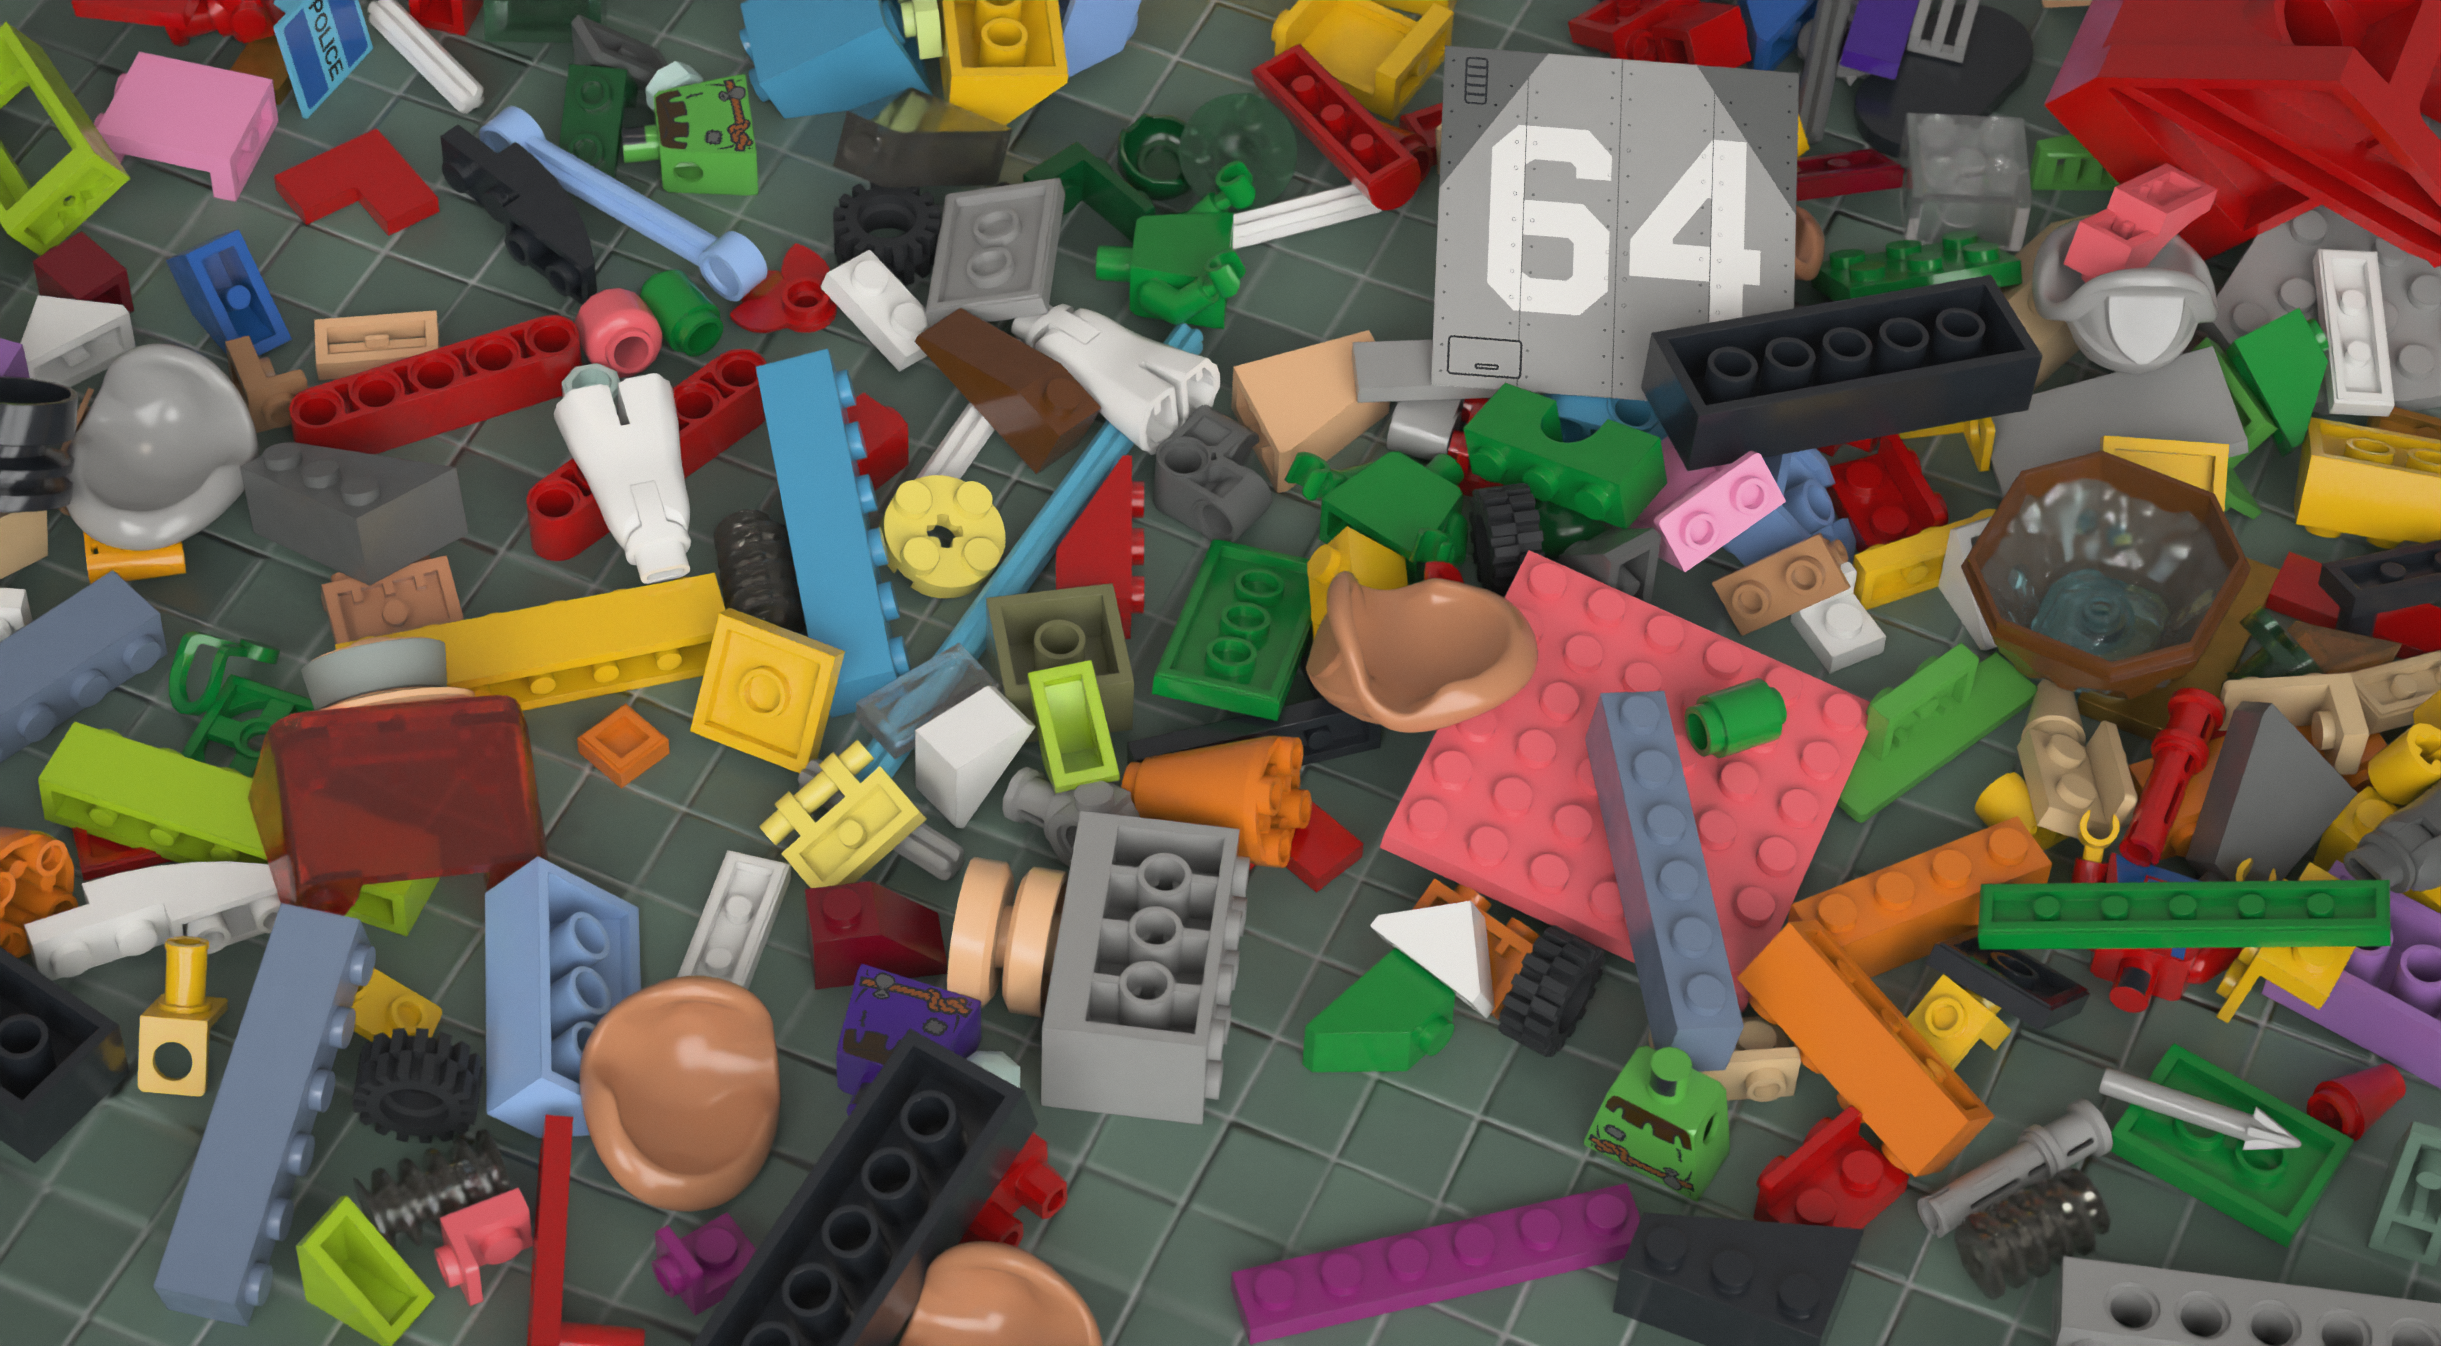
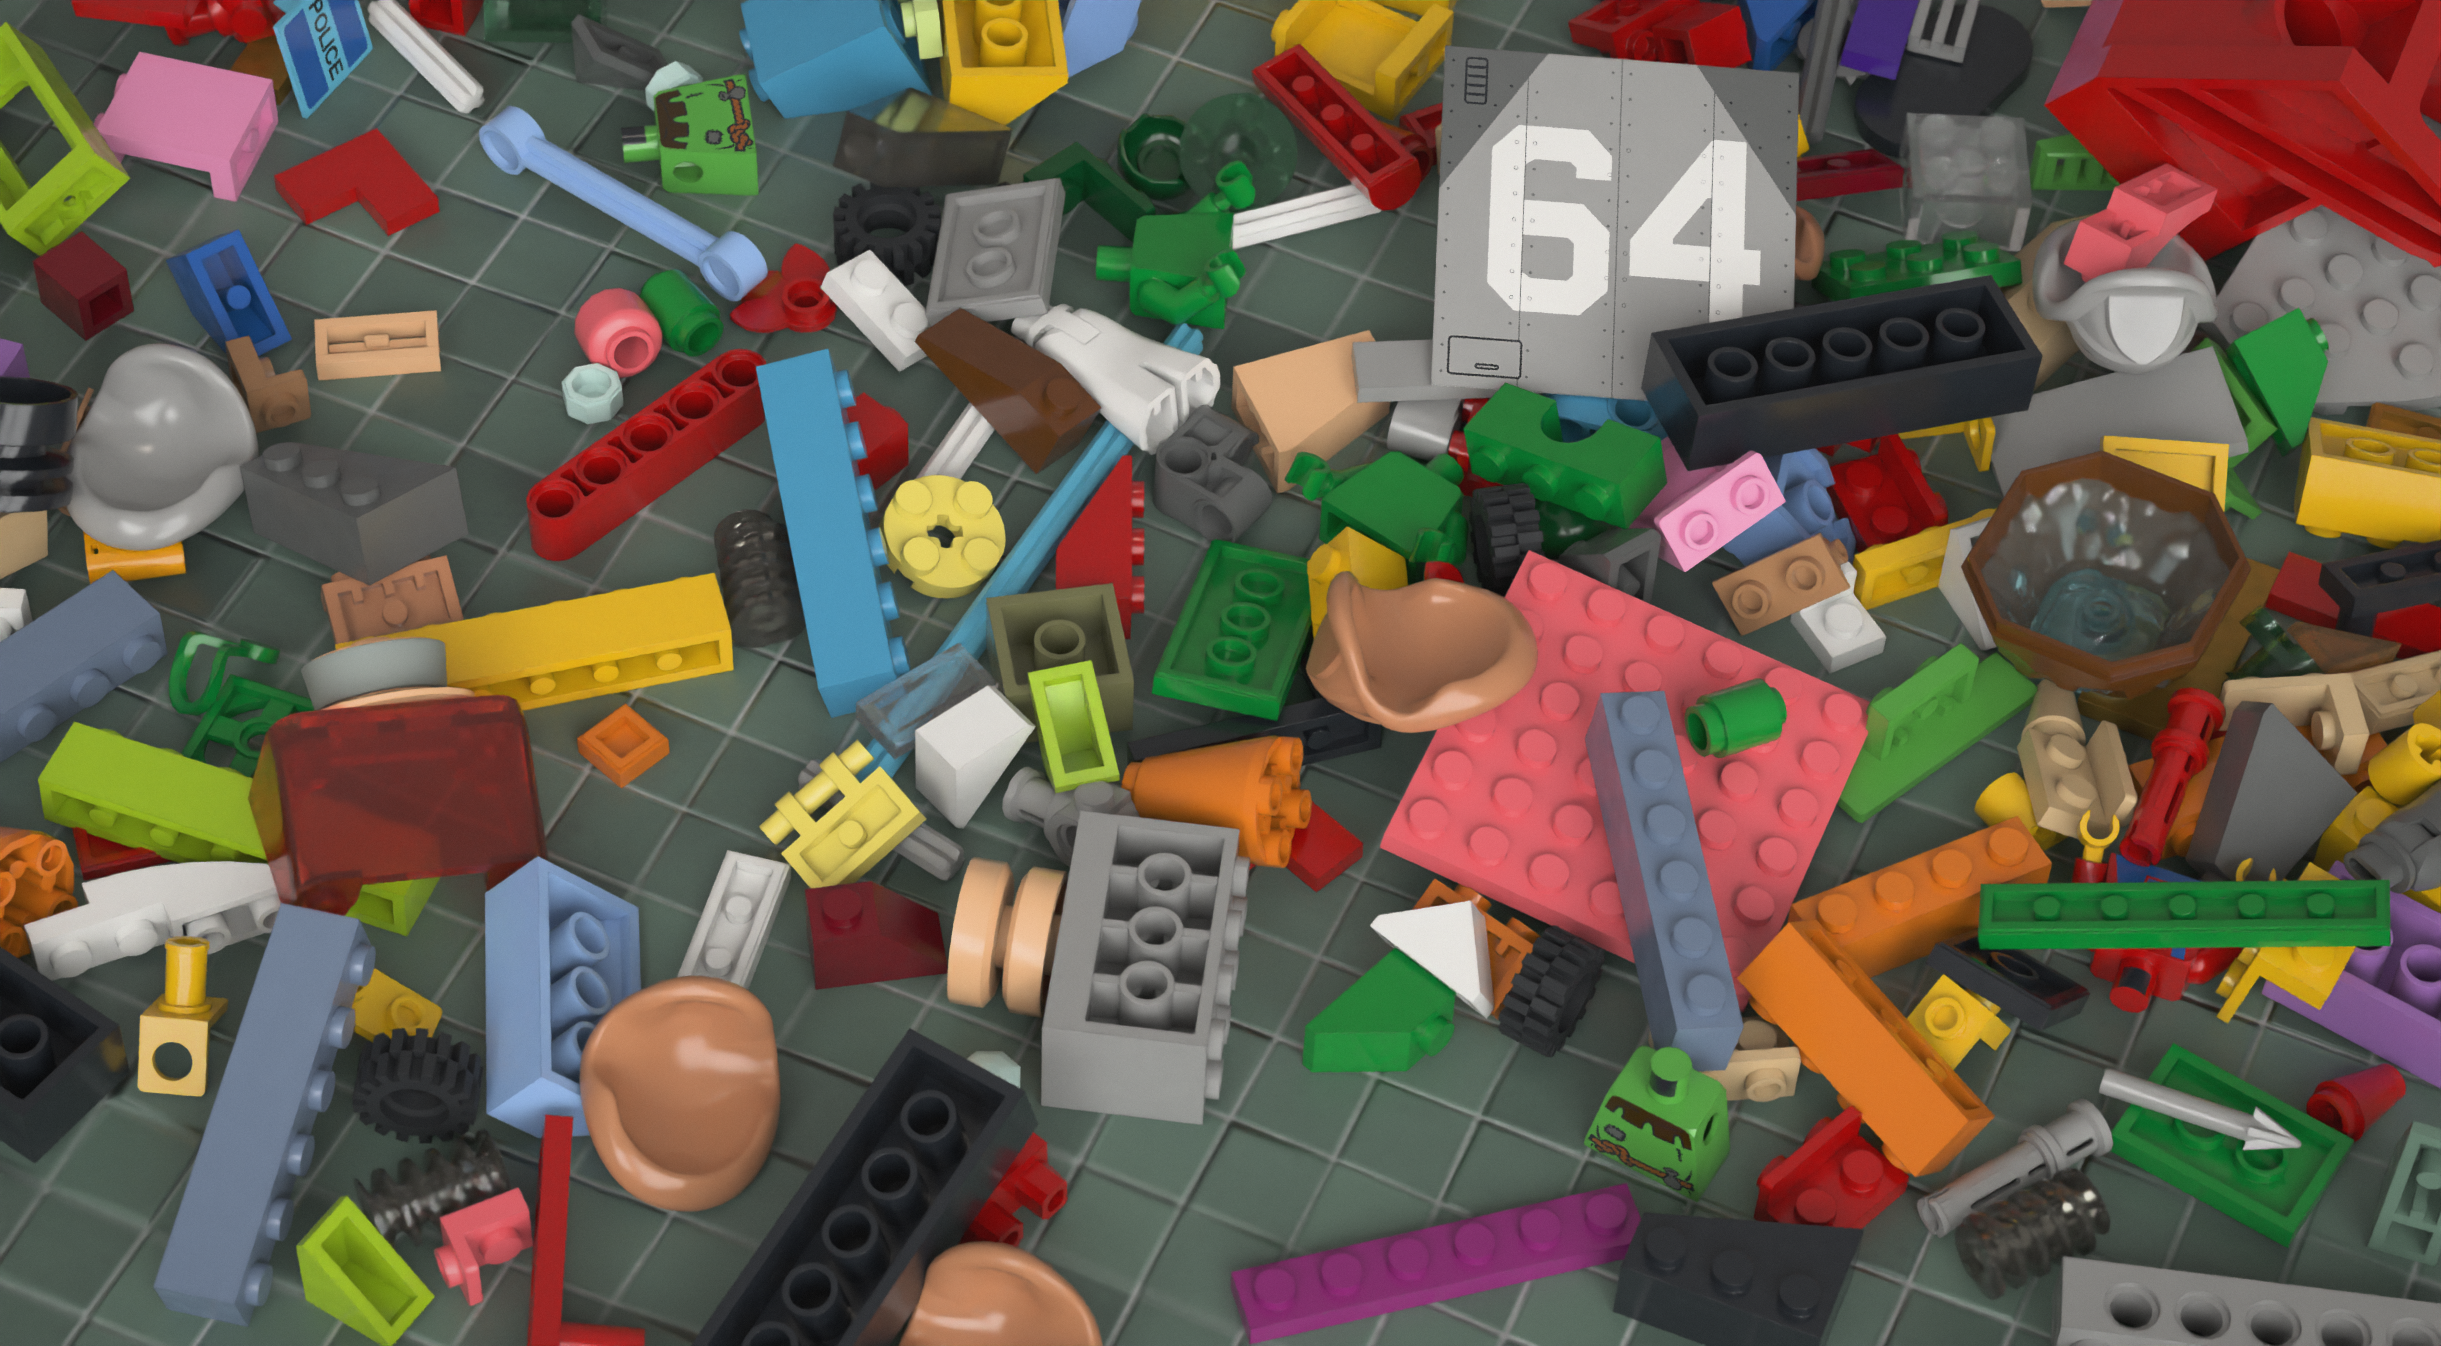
white slope [20,295,136,387] -> none
red beam [289,315,582,455] -> none
black slope [440,124,597,305] -> none
white piece [554,373,691,584] -> none
dark green bracket [559,64,639,179] -> none
magenta bracket [651,1212,756,1316] -> none
yellow tile [690,608,845,774] -> none
dark purple torso [836,964,981,1116] -> none
white tile [2313,249,2395,417] -> none

